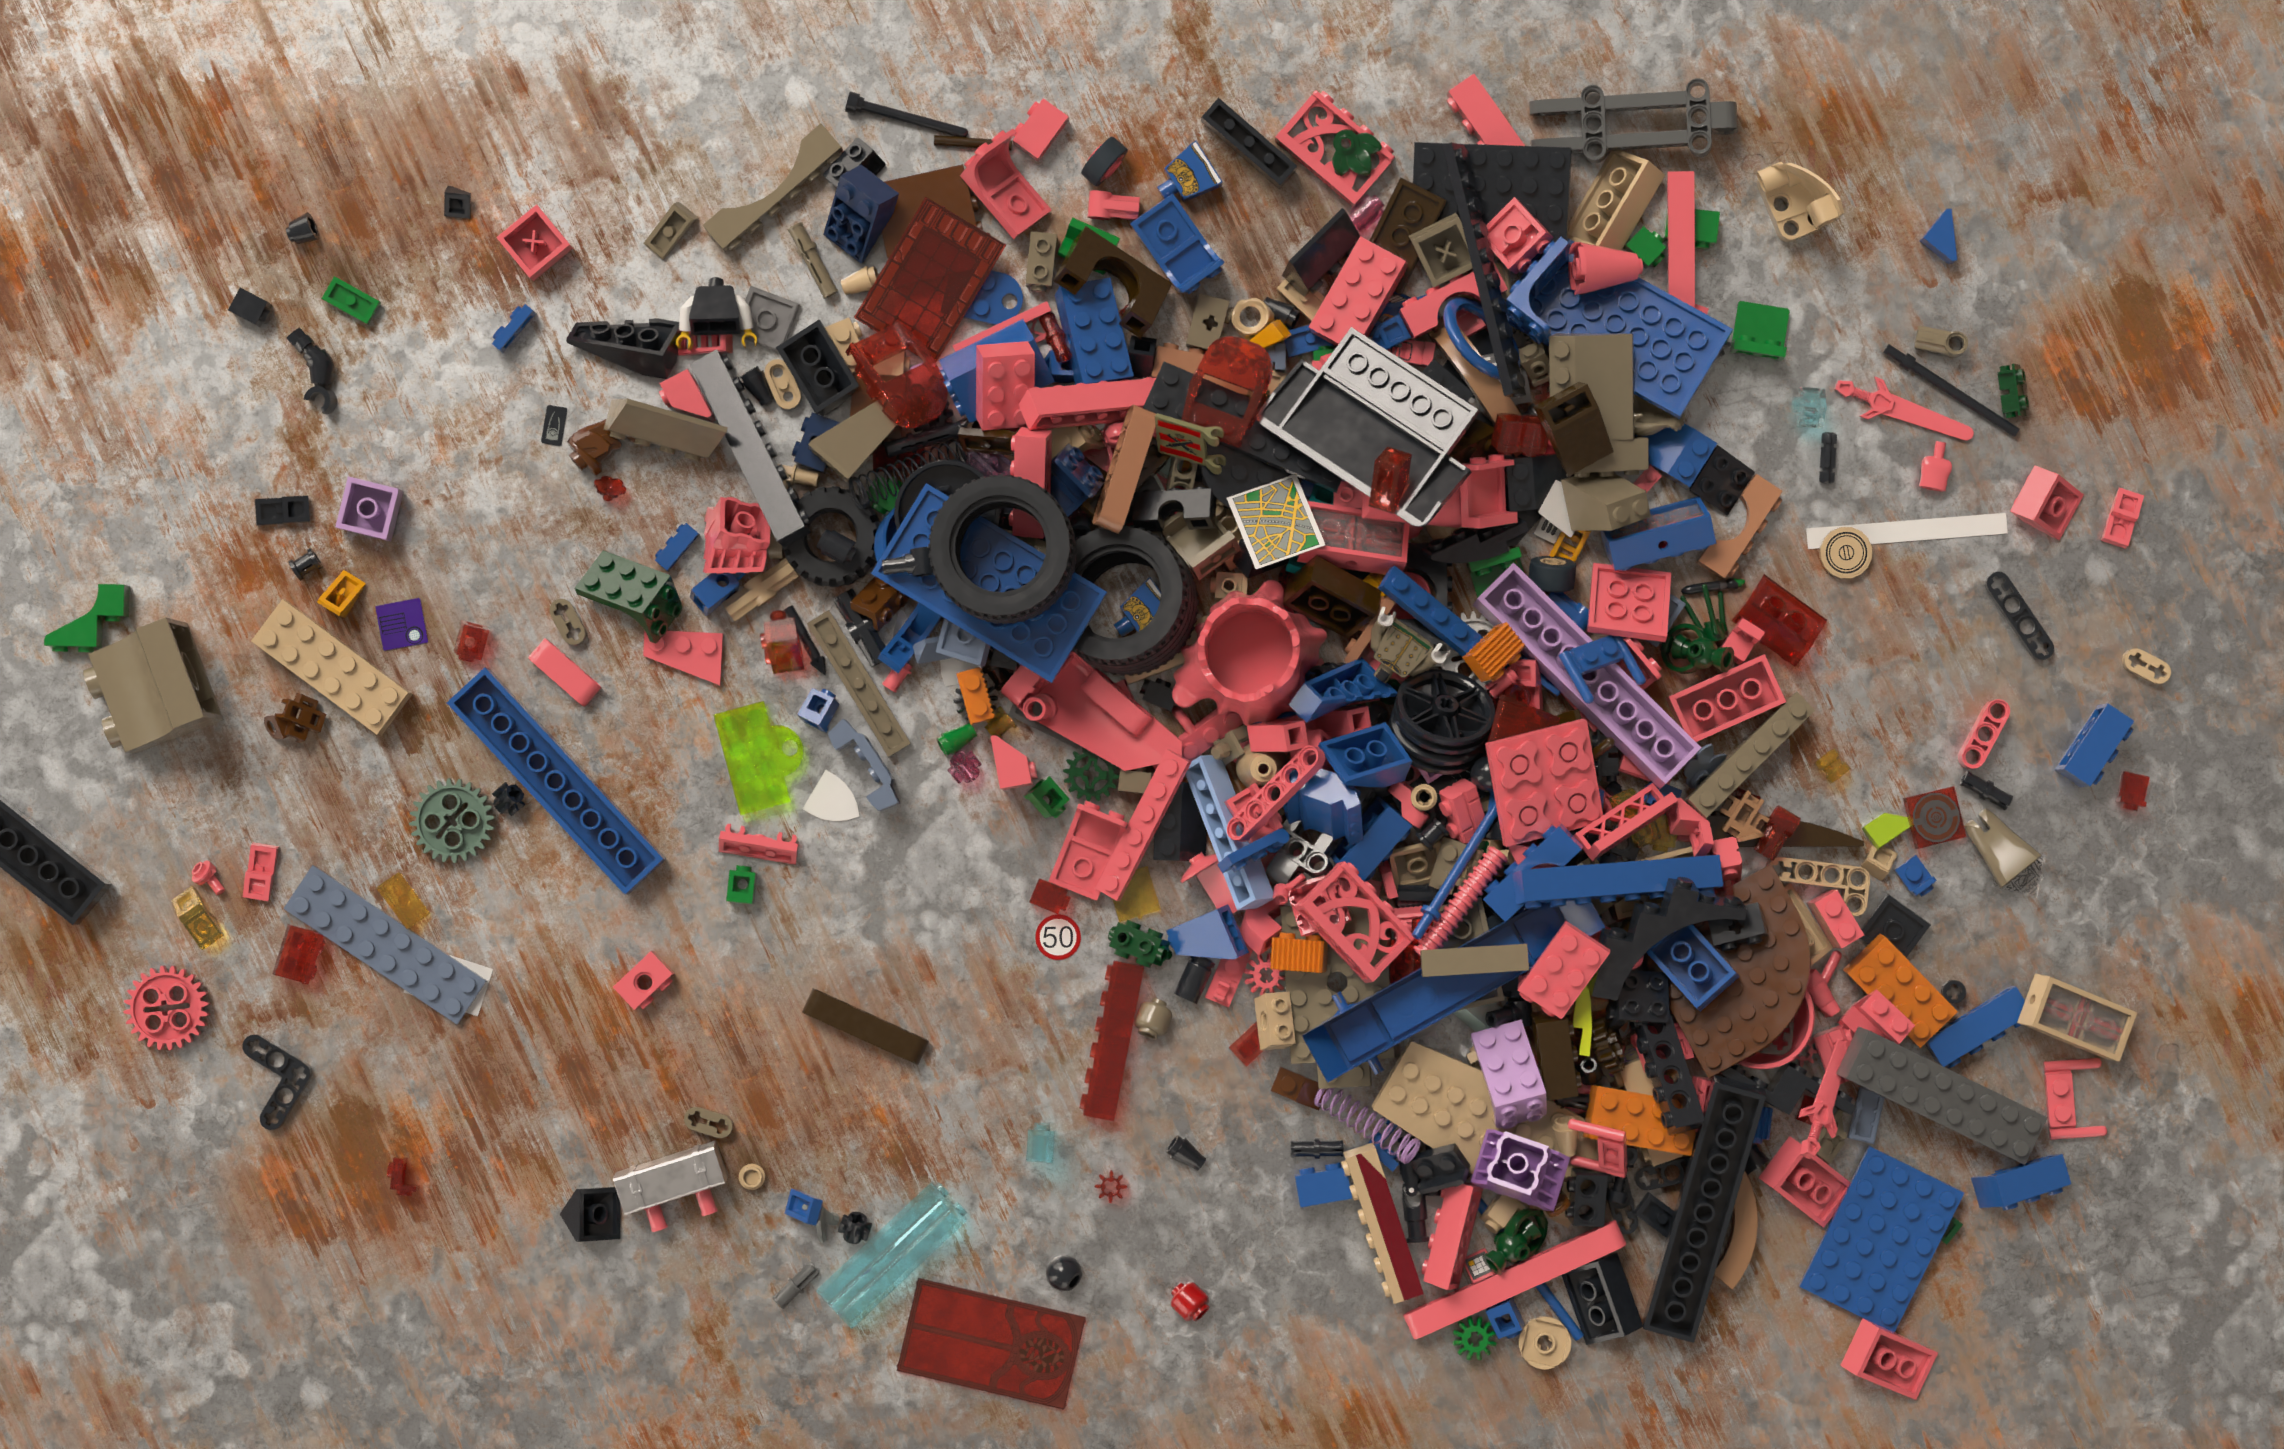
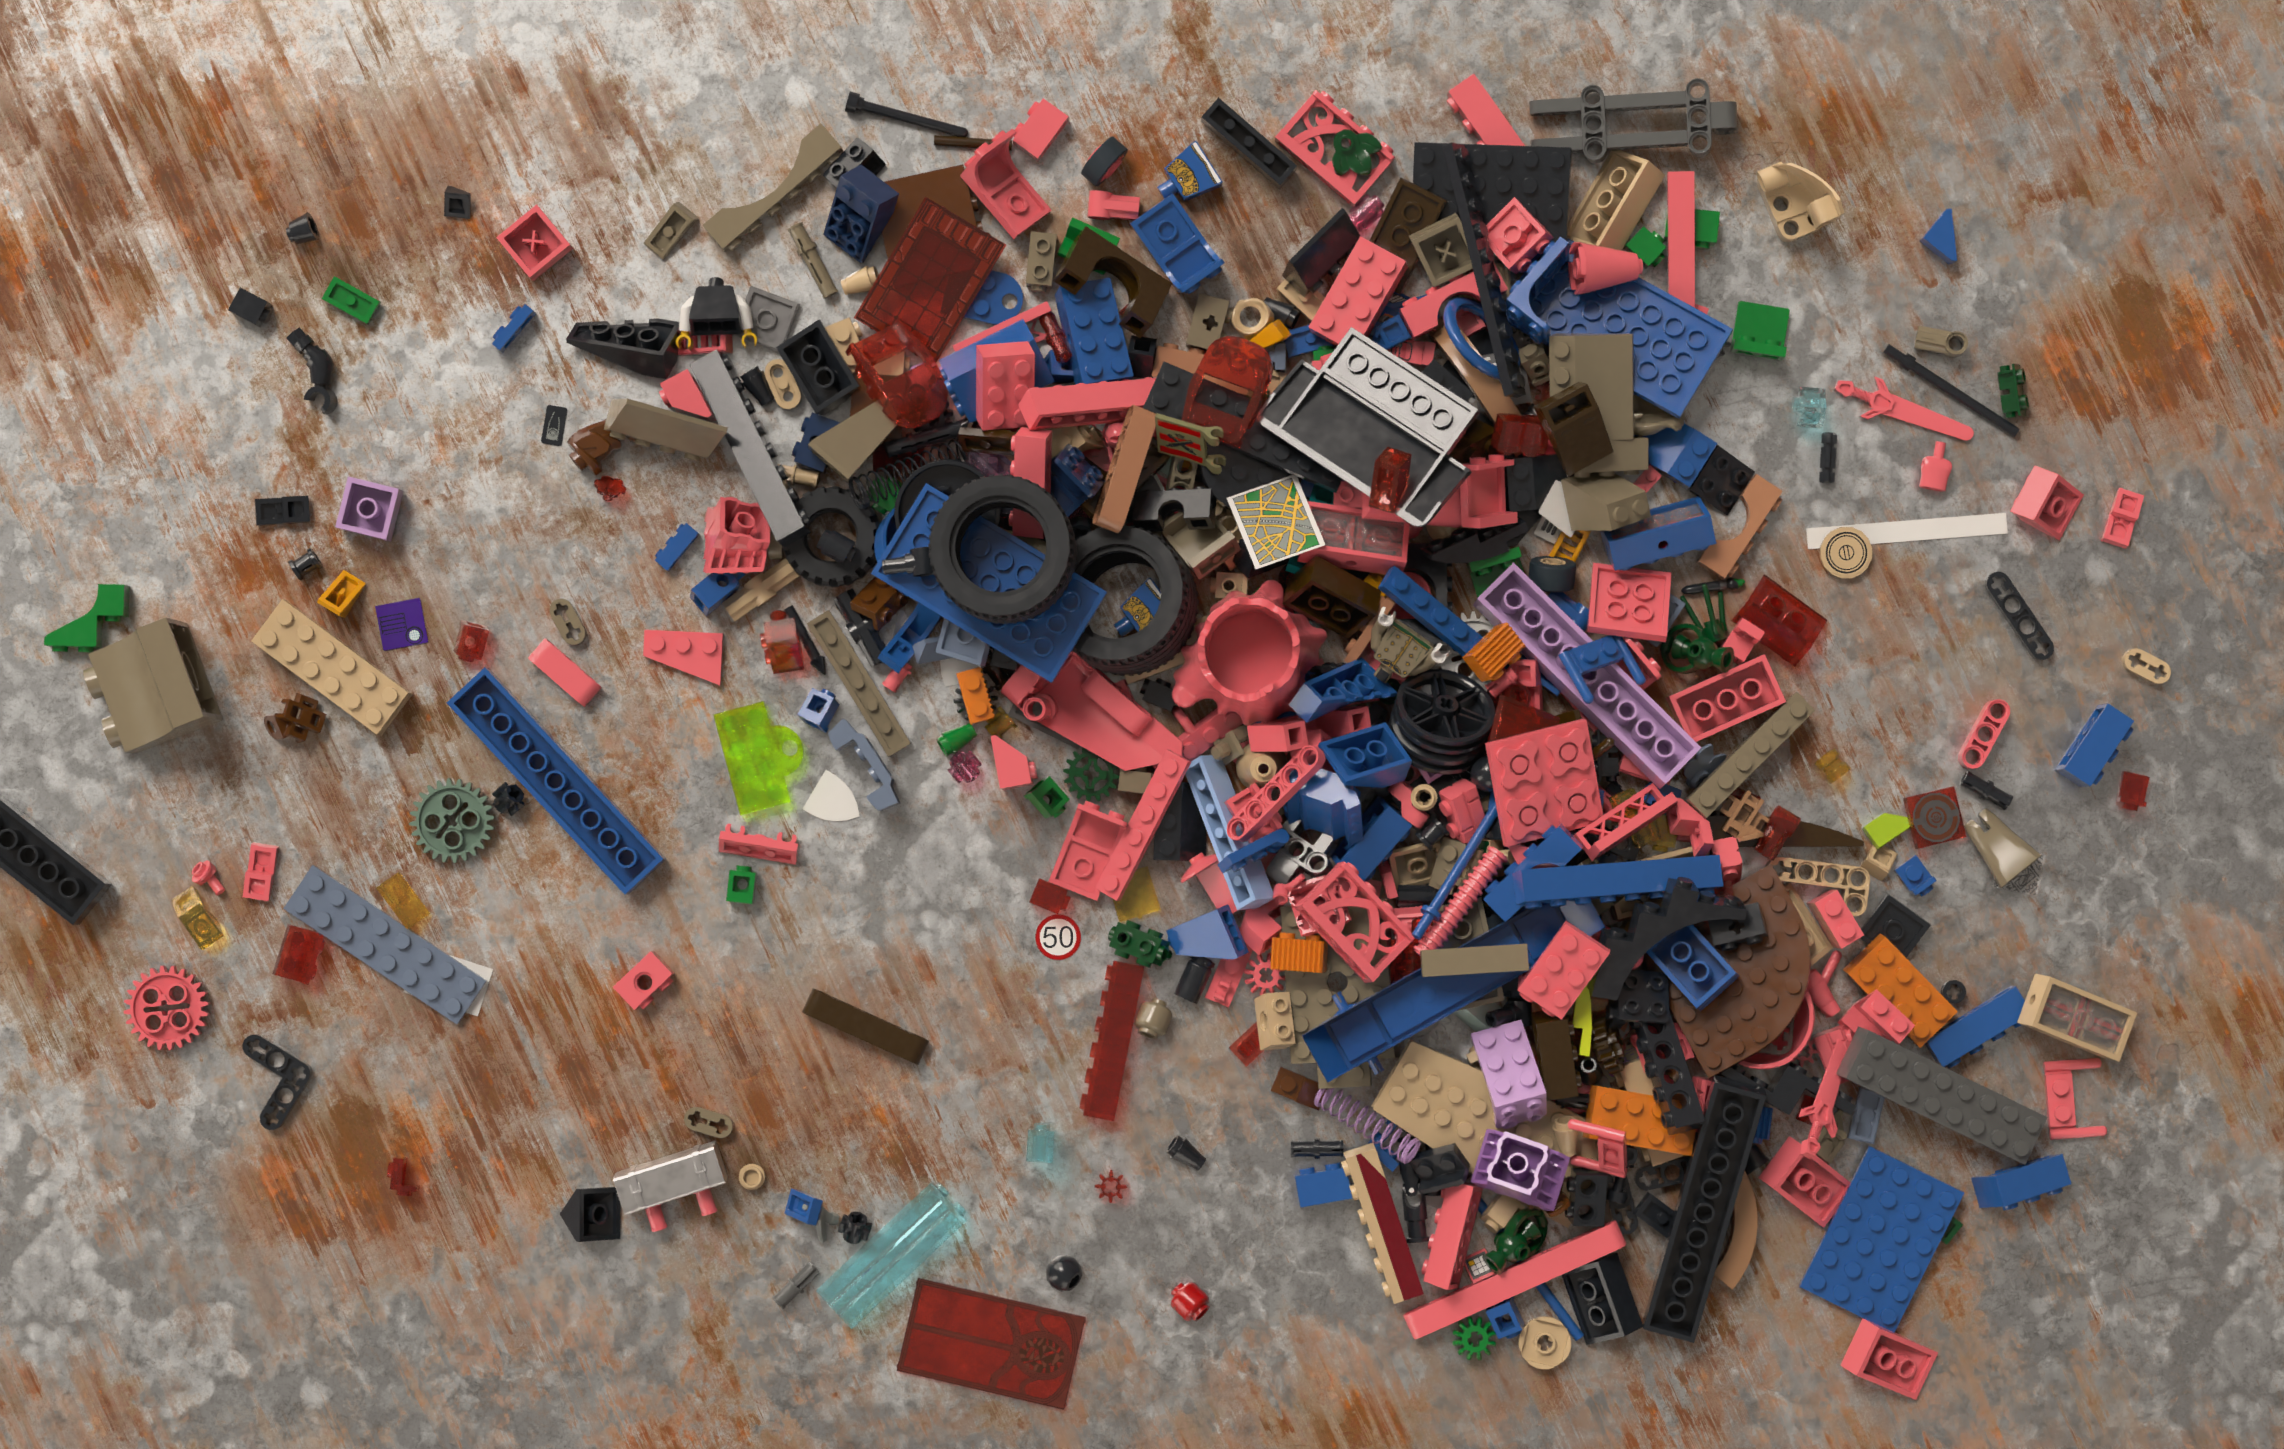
dark green bracket [574,550,682,644] -> none

